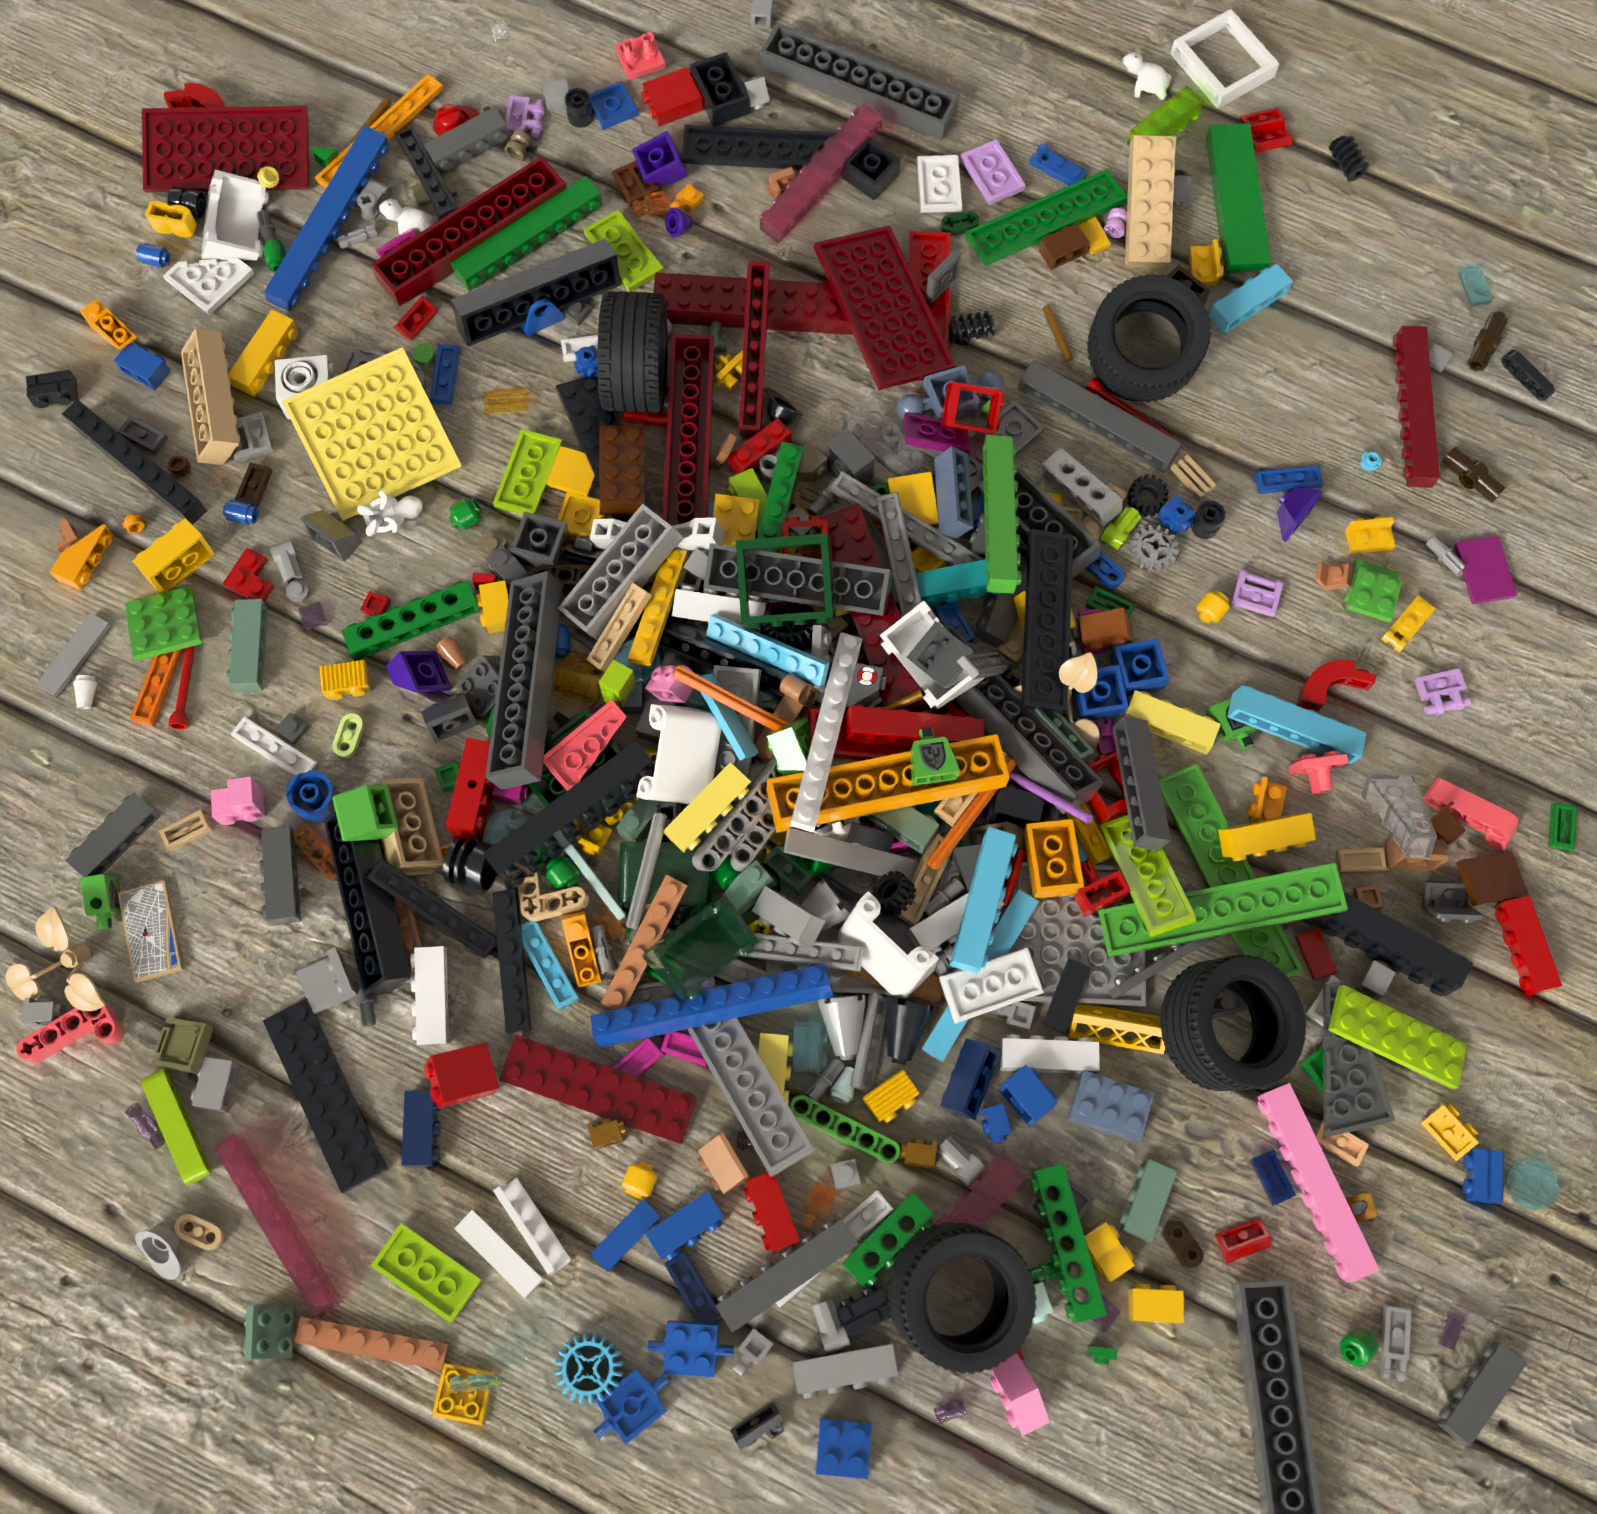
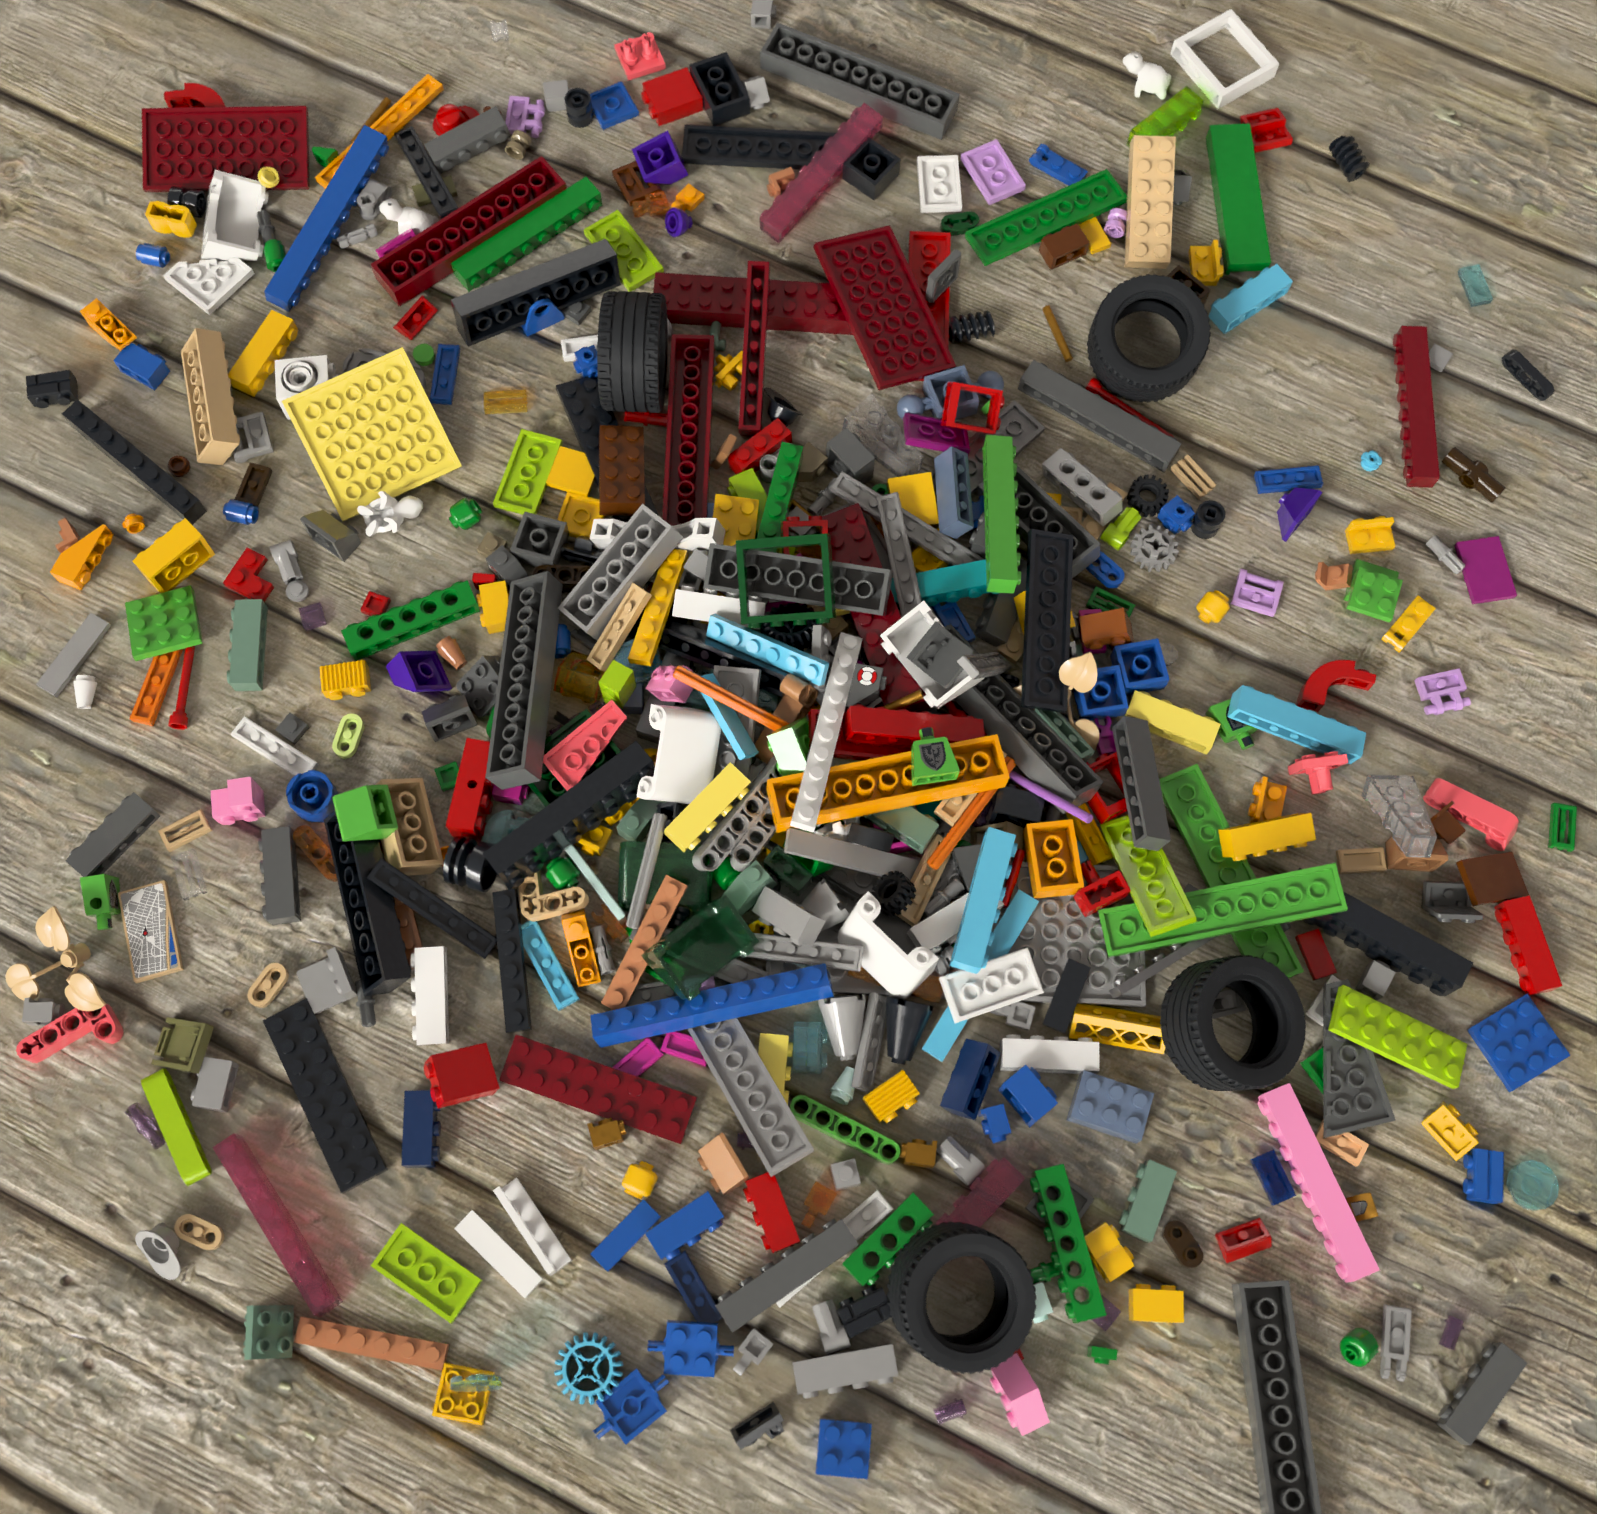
dark grey plate [118,415,168,454] -> none
light grey axle [805,1059,845,1102] -> none
medium nougat plate [1353,884,1384,910] -> none
dark brown piece [1467,311,1508,372] -> none
none -> tan plate [247,963,289,1008]
none -> blue plate [1467,994,1571,1092]

